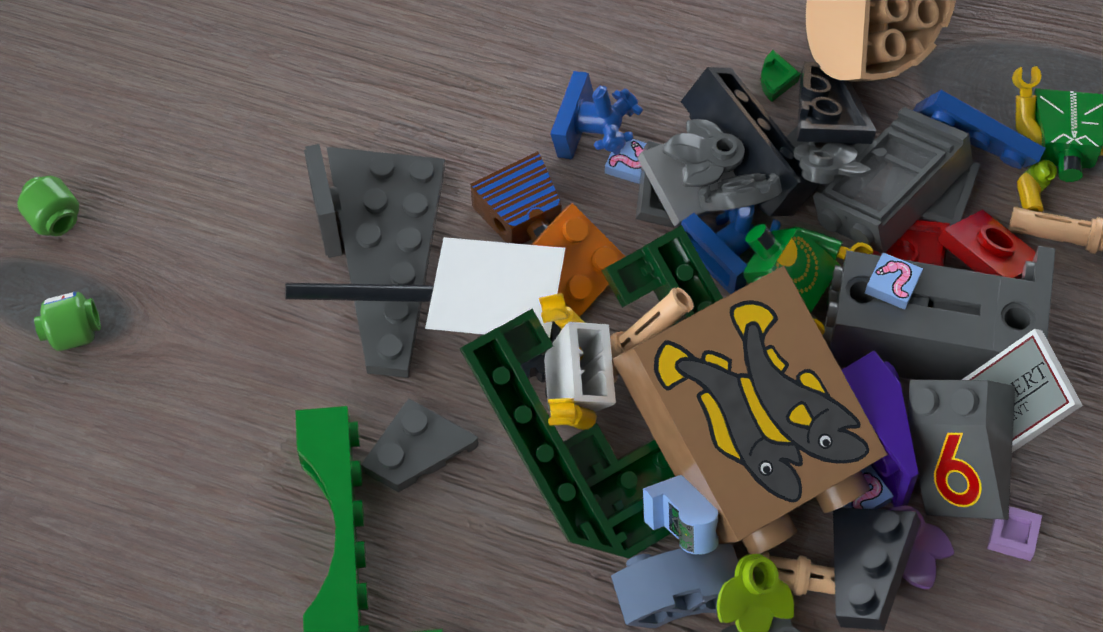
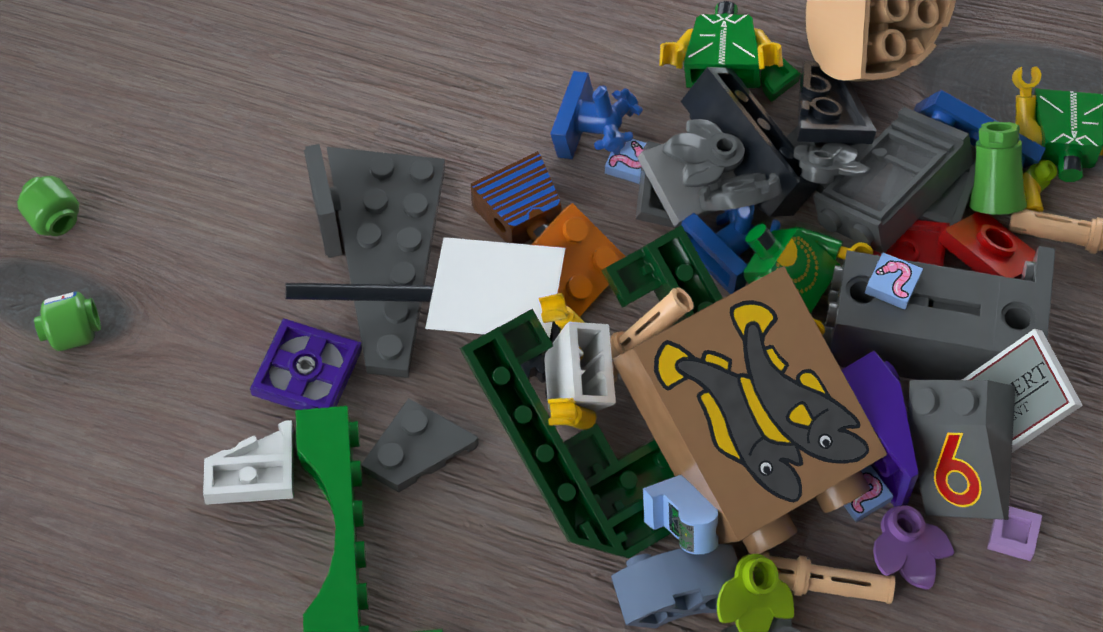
black wing [833,508,921,631] -> none
none -> white wing [203,420,294,505]
none -> dark purple piece [250,318,362,410]
none -> green torso [659,1,783,88]
none -> bright green plant [969,121,1027,214]

